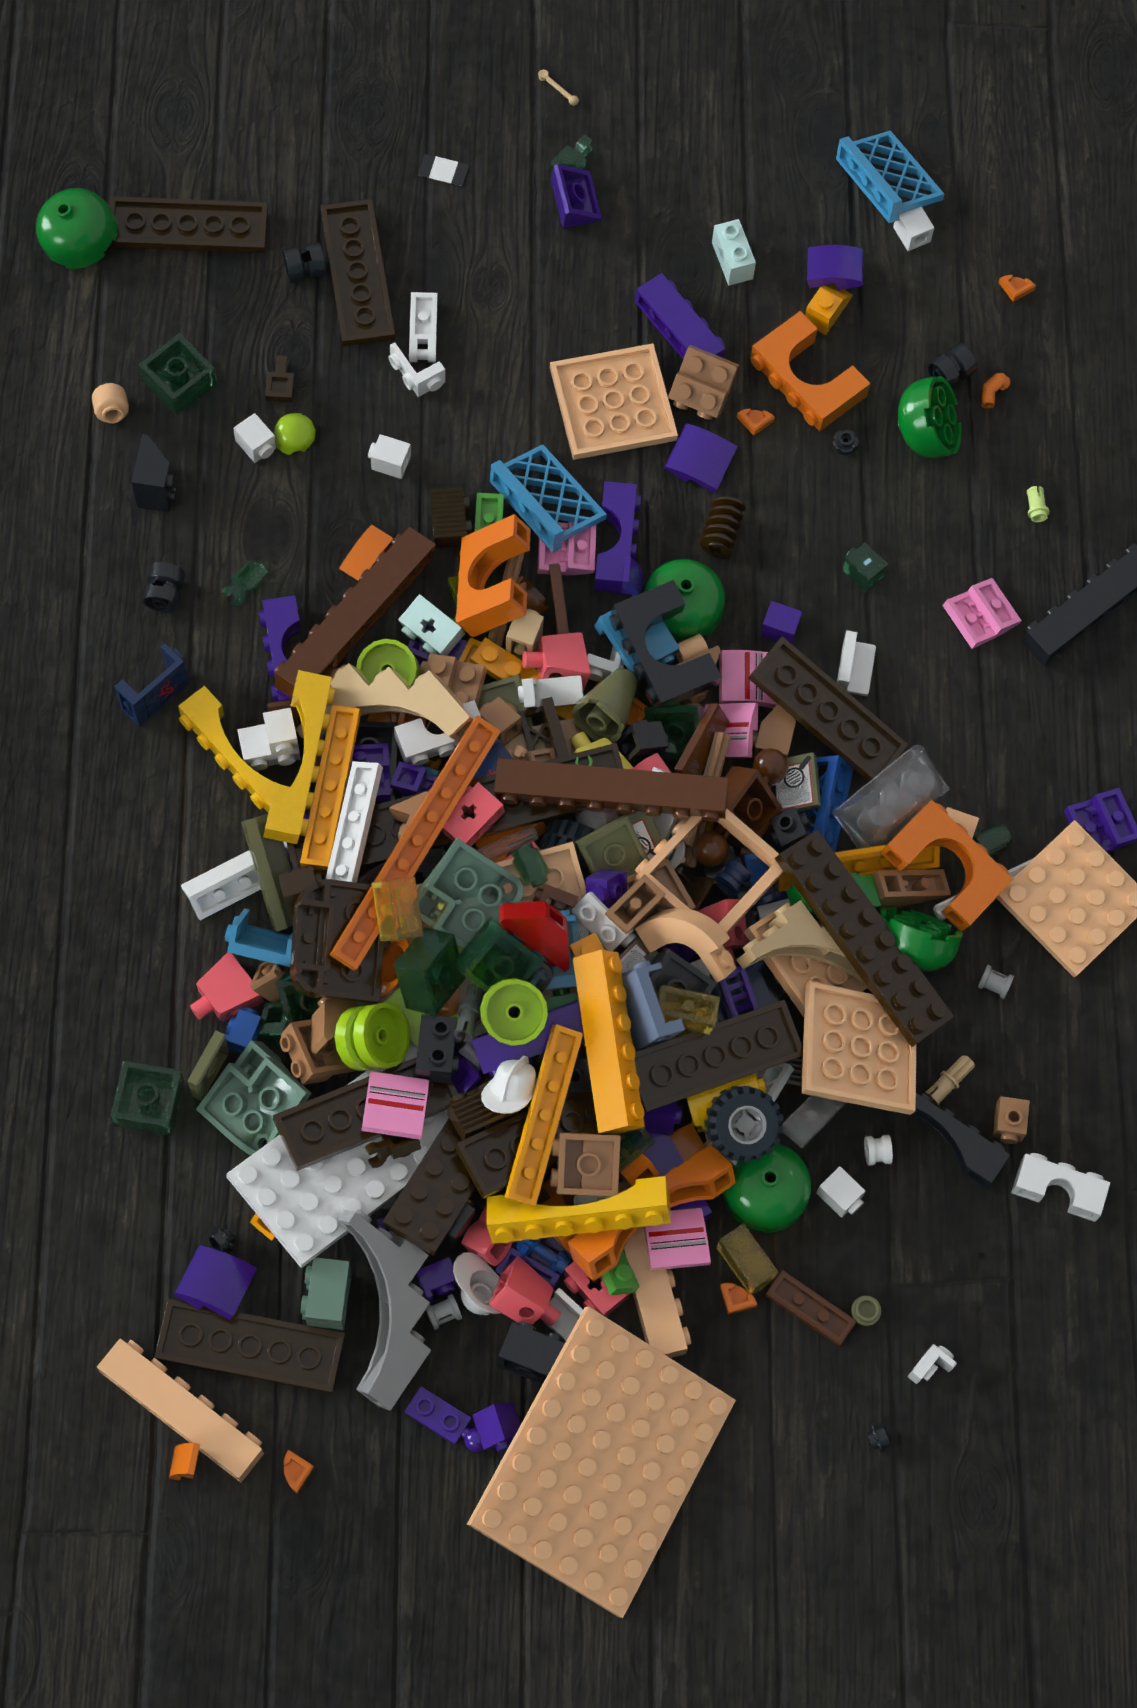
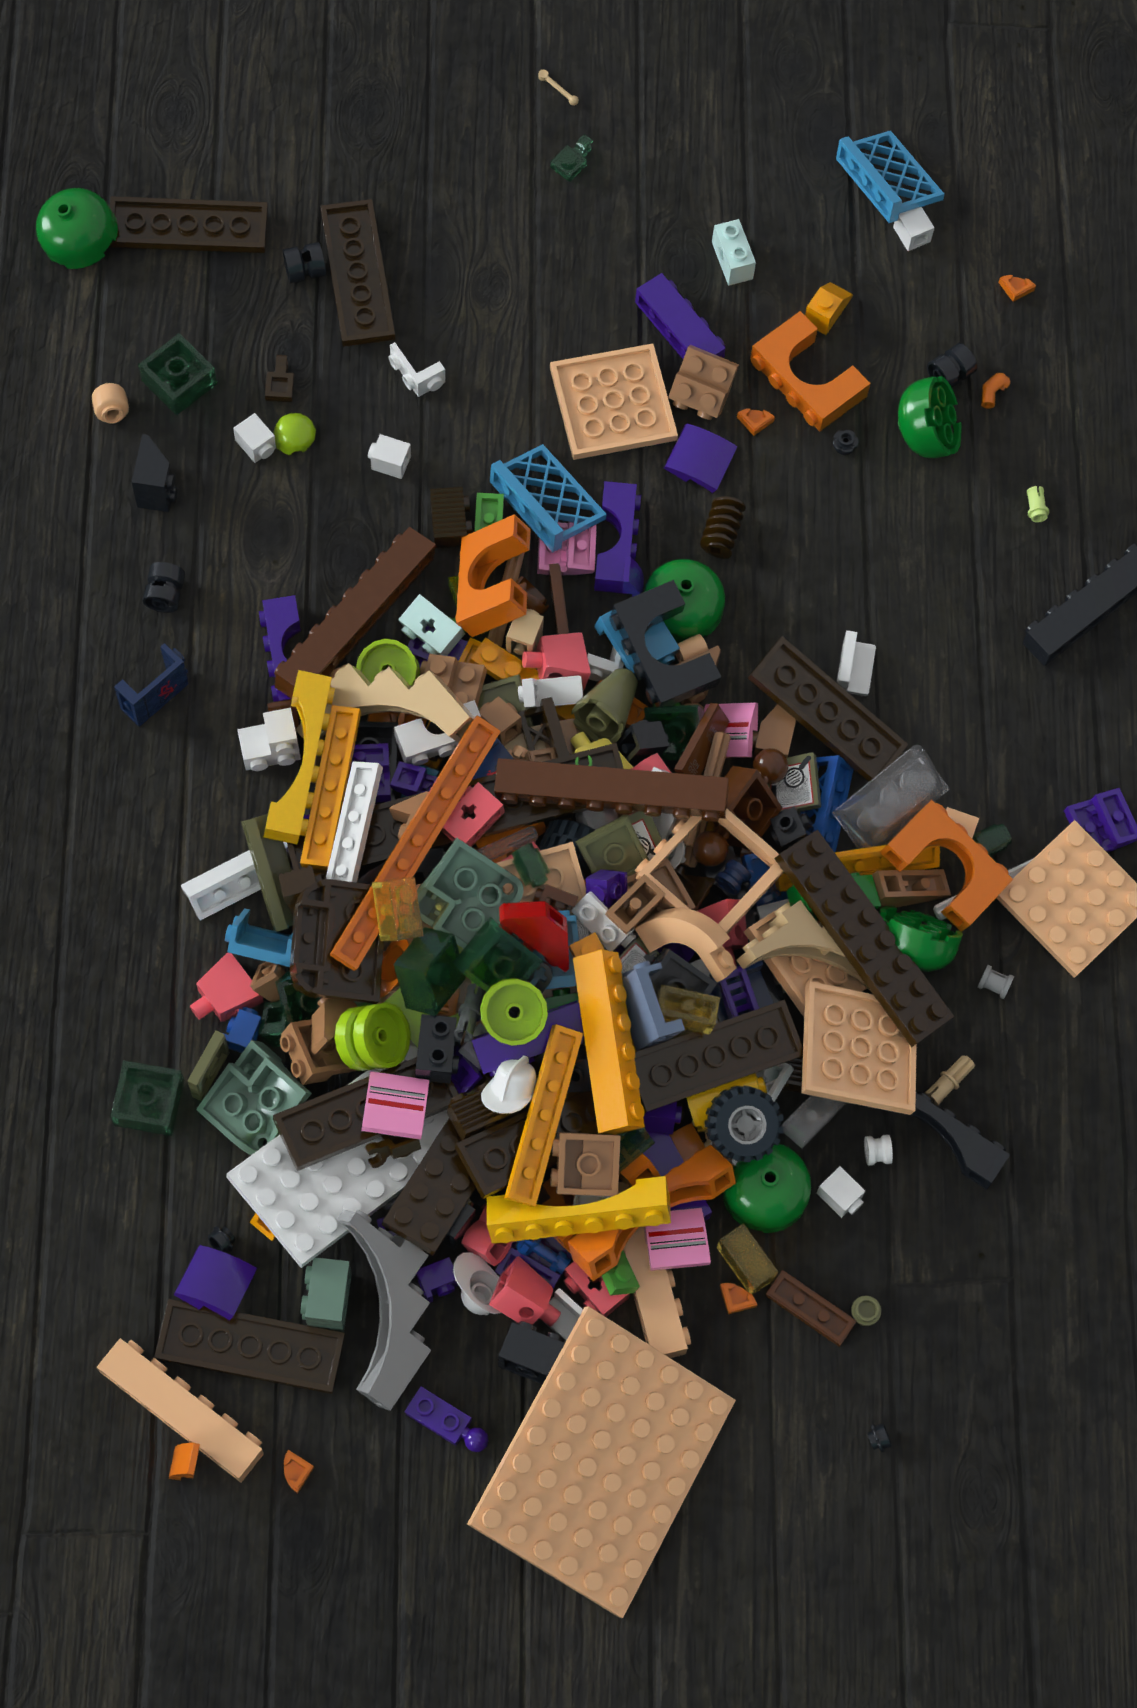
yellow arch [178,686,311,815] -> none
clear green plate [221,560,268,607] -> none
orange slope [339,524,394,581] -> none
white plate [409,292,438,363] -> none
sticker [418,154,469,186] -> none
light grey bush [426,1294,462,1330] -> none
dark purple brick [473,1402,521,1452] -> none
dark purple slope [551,164,602,228] -> none
bright pink slope [719,650,777,709] -> none
dark purple panel [760,601,802,644] -> none
dark purple slope [807,245,864,291] -> none
clear green brick [843,542,888,592] -> none
white bracket [907,1344,957,1384] -> none
bright pink slope [943,578,1022,649] -> none
medium nougat brick [993,1096,1030,1144] -> none
white arch [1011,1153,1110,1222] -> none

